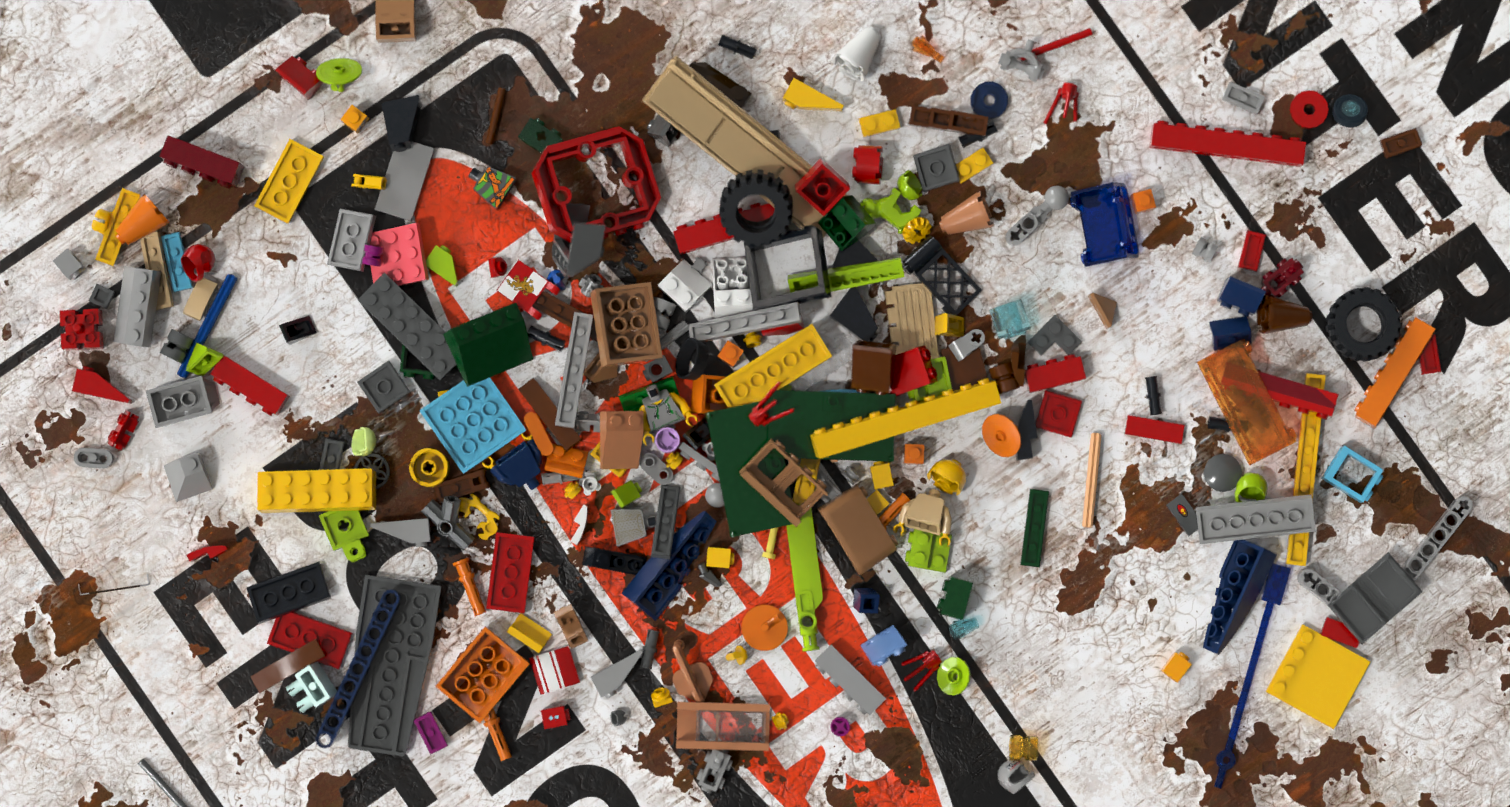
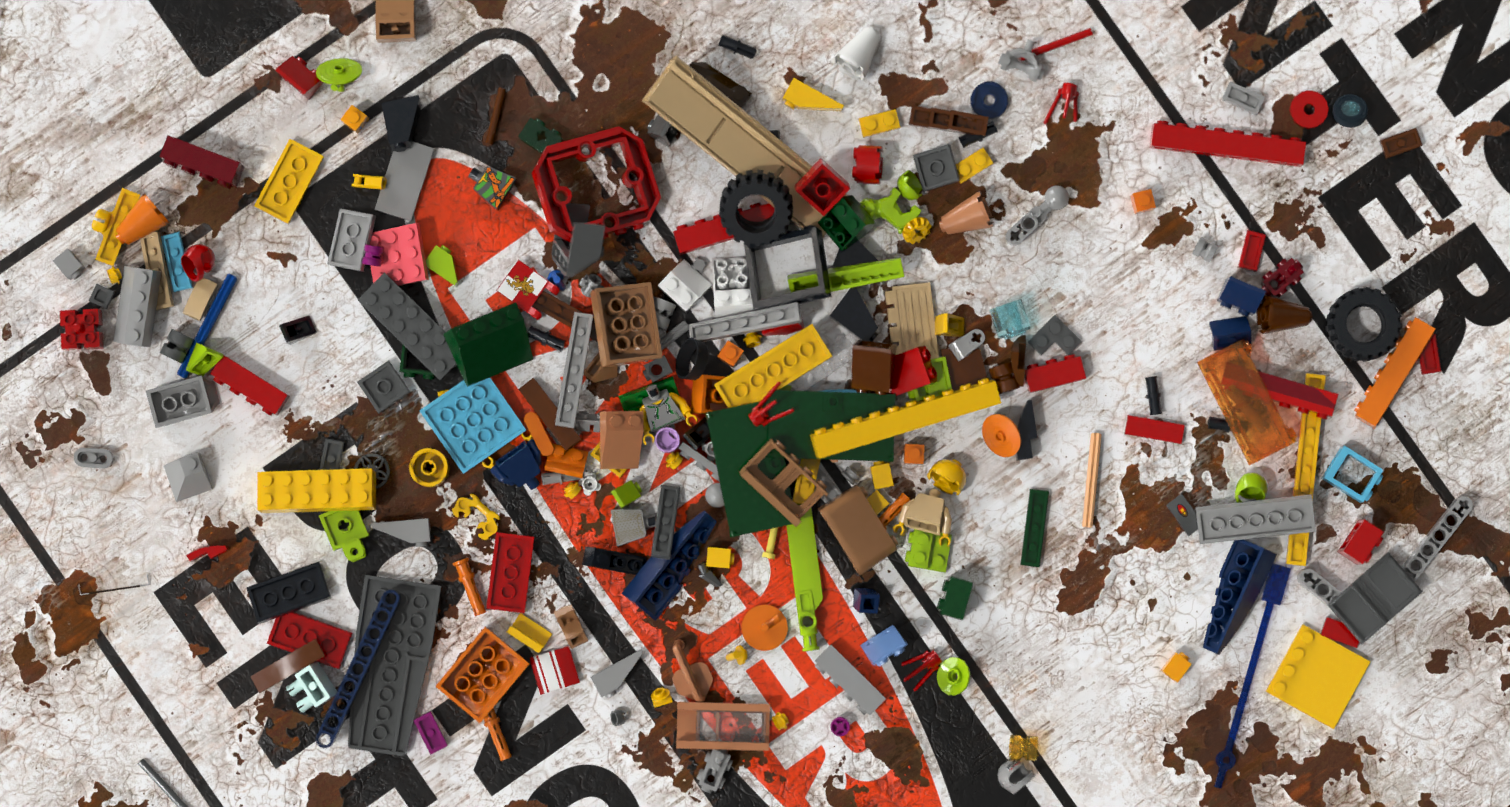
red slope [72,366,132,404] -> none
red hinge [108,410,139,451] -> none
yellowish green hair [351,427,376,456] -> none
dark grey piece [421,495,475,550] -> none
reddish brown plate [434,469,491,503] -> none
red plate [488,257,507,278] -> none
red brick [541,706,571,729] -> none
white slope [571,505,588,546] -> none
light grey plate [640,453,673,485] -> none
dark grey pin [640,629,660,669] -> none
black piece [902,235,982,316] -> none
clear orange cone [911,35,944,63] -> none
clear light blue cone [949,617,979,639] -> none
red tile [1035,390,1082,438] -> none
clear blue windscreen [1070,182,1139,267] -> none
medium nougat slope [1088,293,1117,329] -> none
dark grey dish [1203,454,1242,492] -> none
none -> yellow plate [107,266,122,284]
none -> red brick [1337,519,1384,565]

